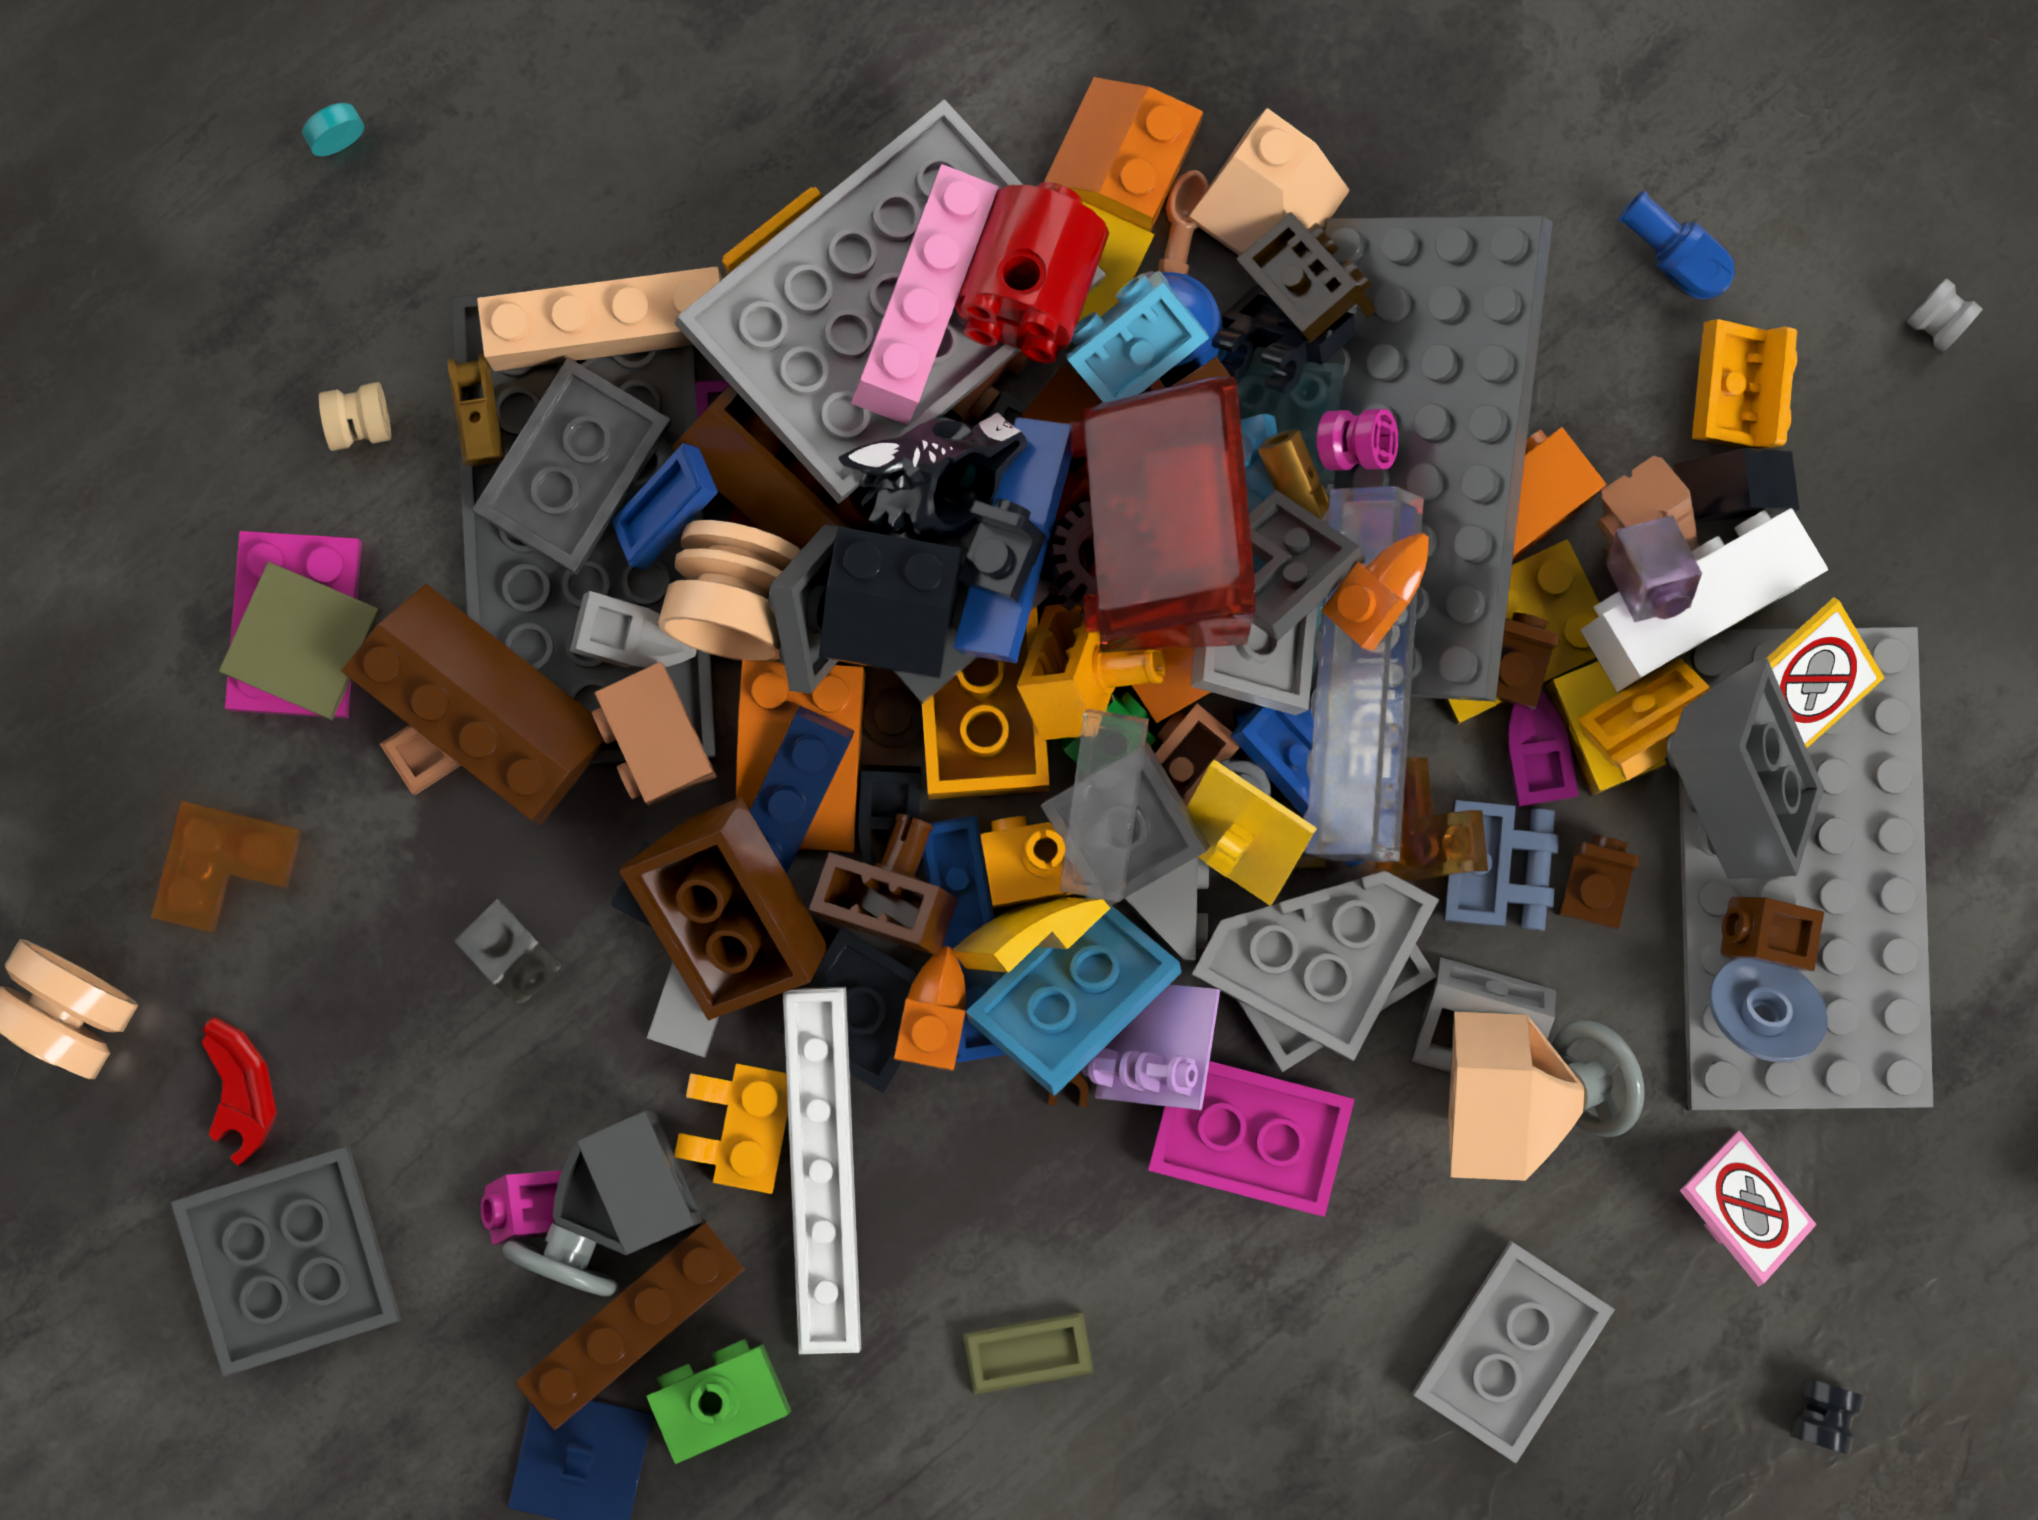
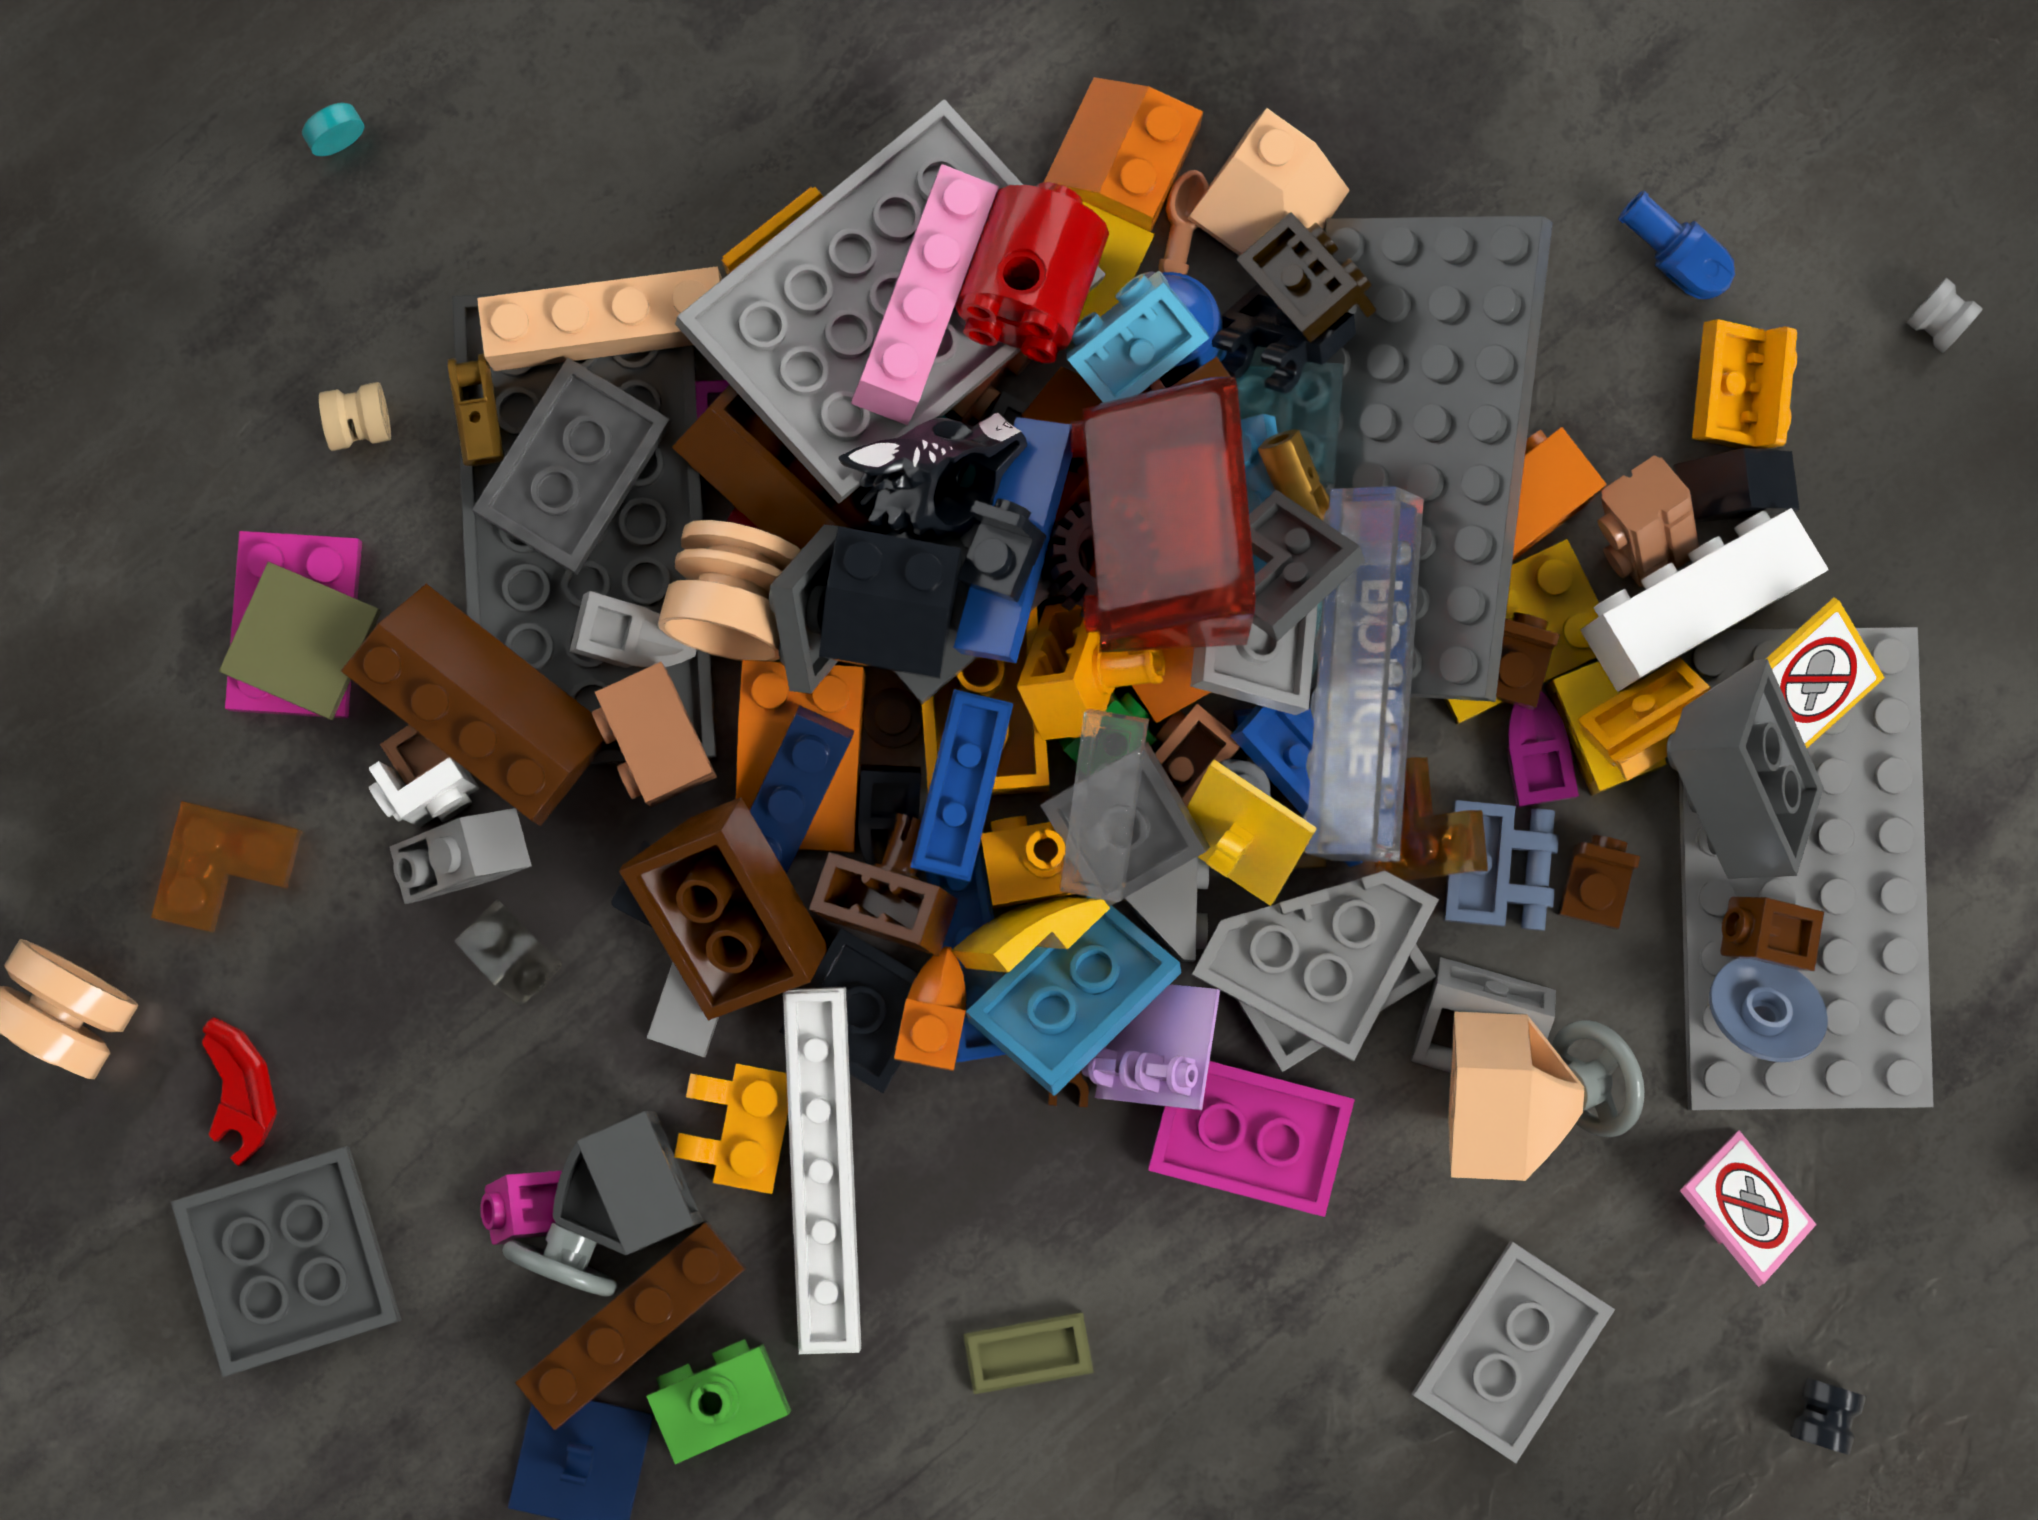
blue tile [611,443,718,570] -> none
dark pink wheel [1317,409,1398,470] -> none
orange plate [1321,533,1429,651] -> none
clear purple brick [1606,515,1702,622] -> none
none -> white bracket [369,757,480,827]
none -> light grey slope [390,808,532,904]
none -> blue tile [910,689,1013,883]

